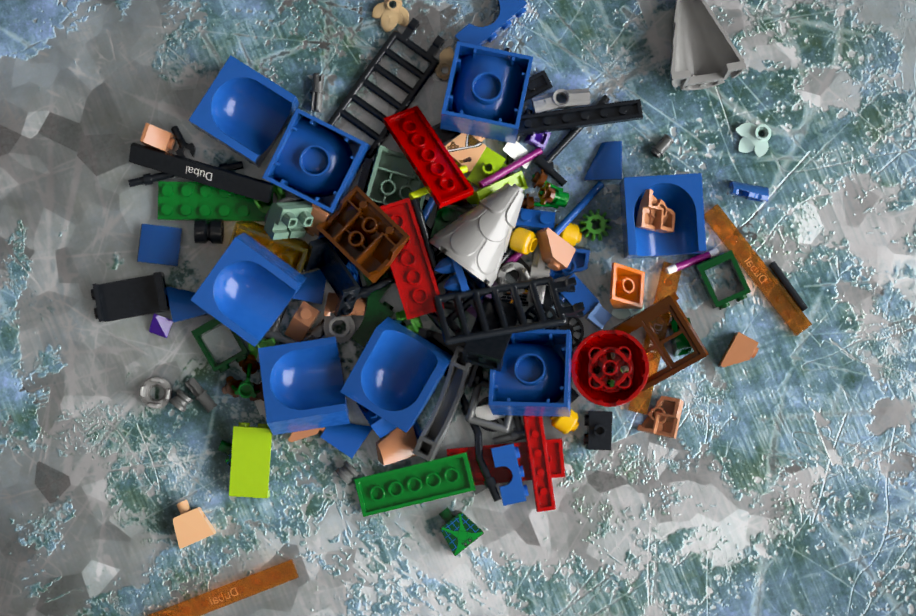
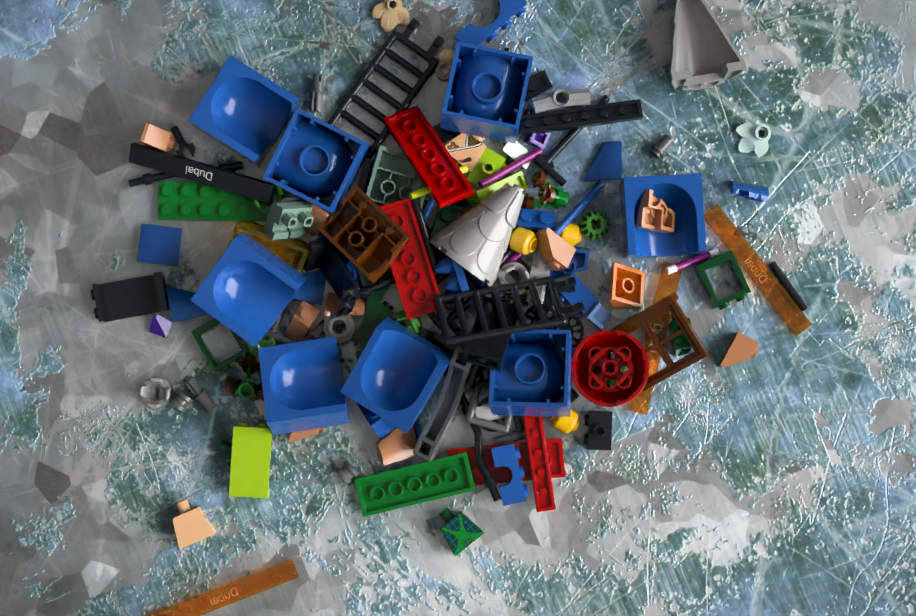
black wheel [194,219,224,244] -> none
blue slope [320,423,372,459] -> none
nougat slope [637,396,684,439] -> none

